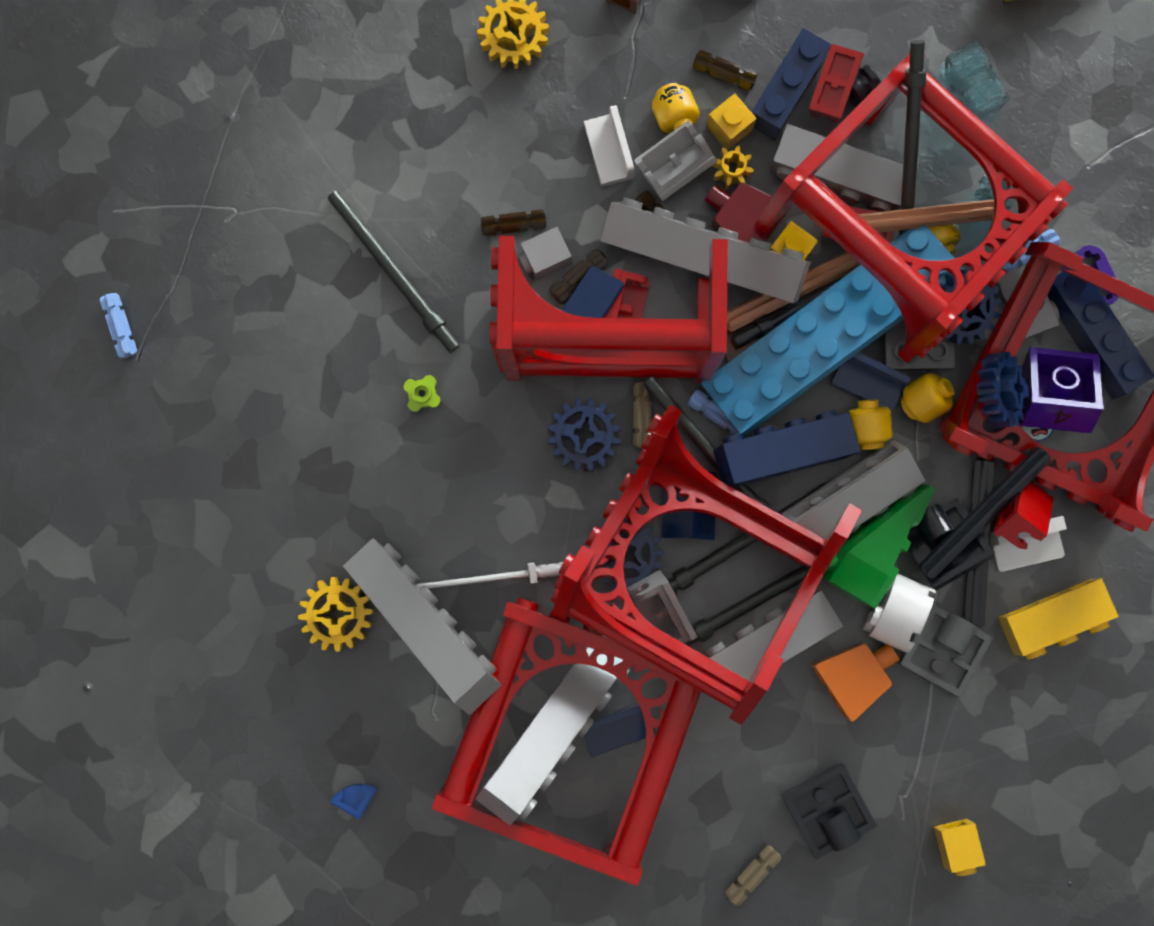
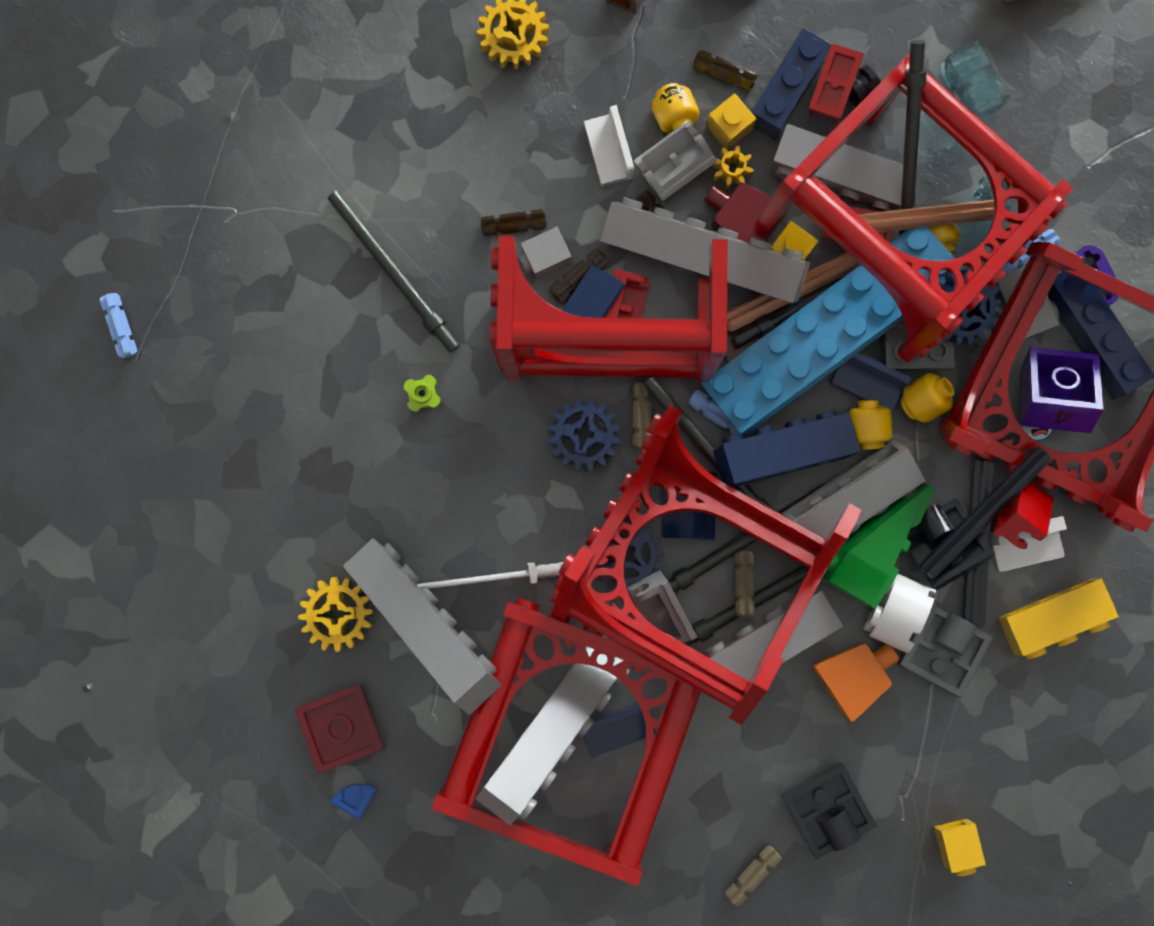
dark blue gear [977,351,1029,428] -> none
none -> dark red plate [295,683,385,774]
none -> dark tan axle [735,551,755,618]

